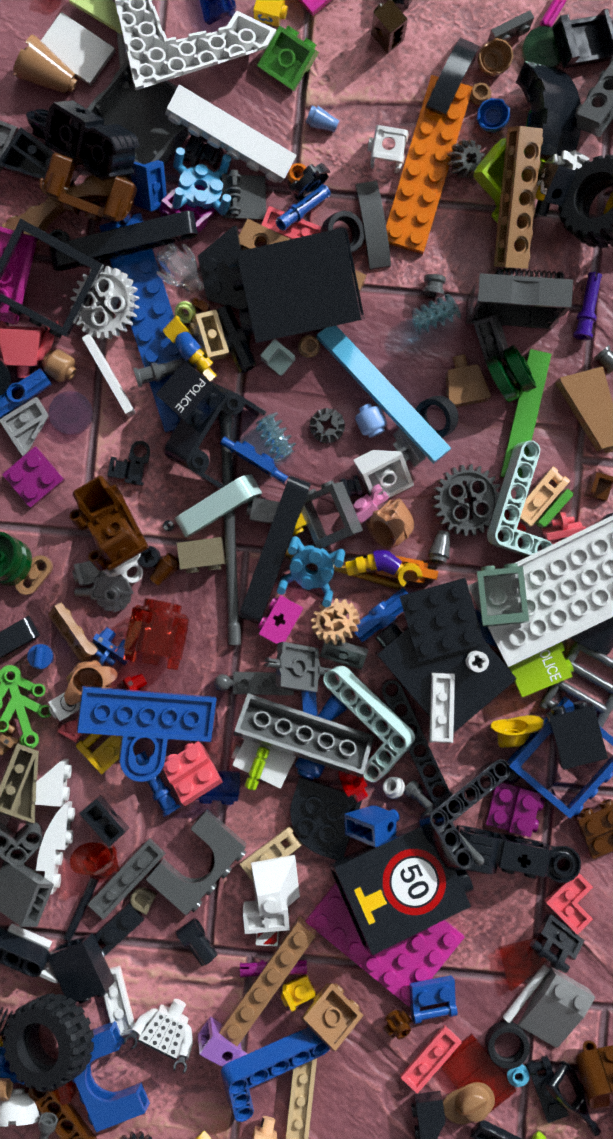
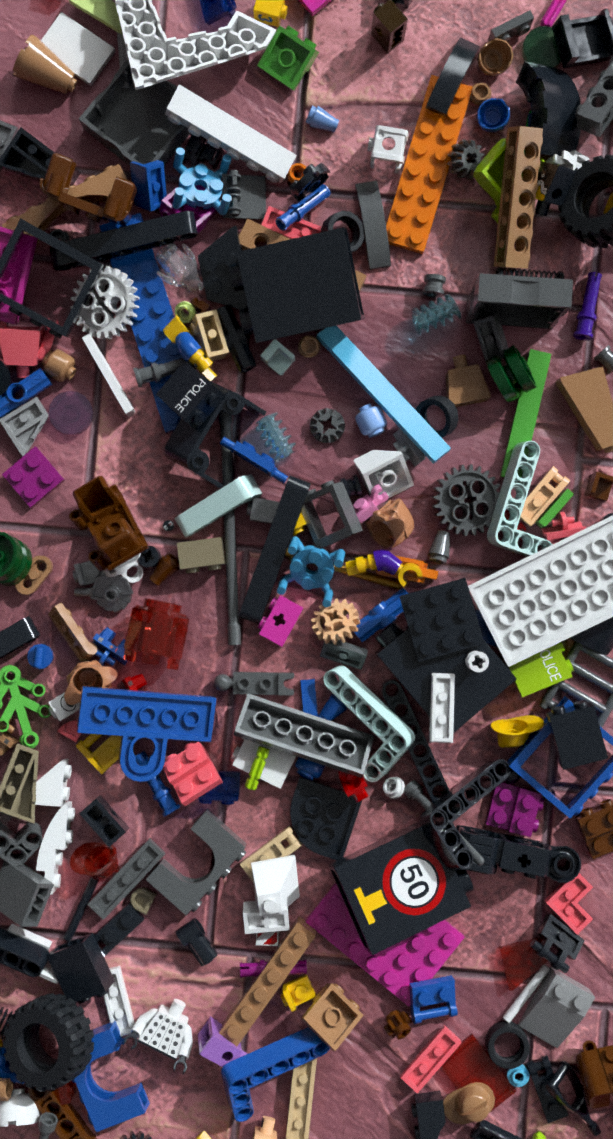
black brick [26,100,140,181] -> none
black piece [107,441,150,486] -> none
dark grey plate [264,642,331,693] -> none
blue torso [344,806,399,847] -> none
sand green window [477,563,529,627] -> none

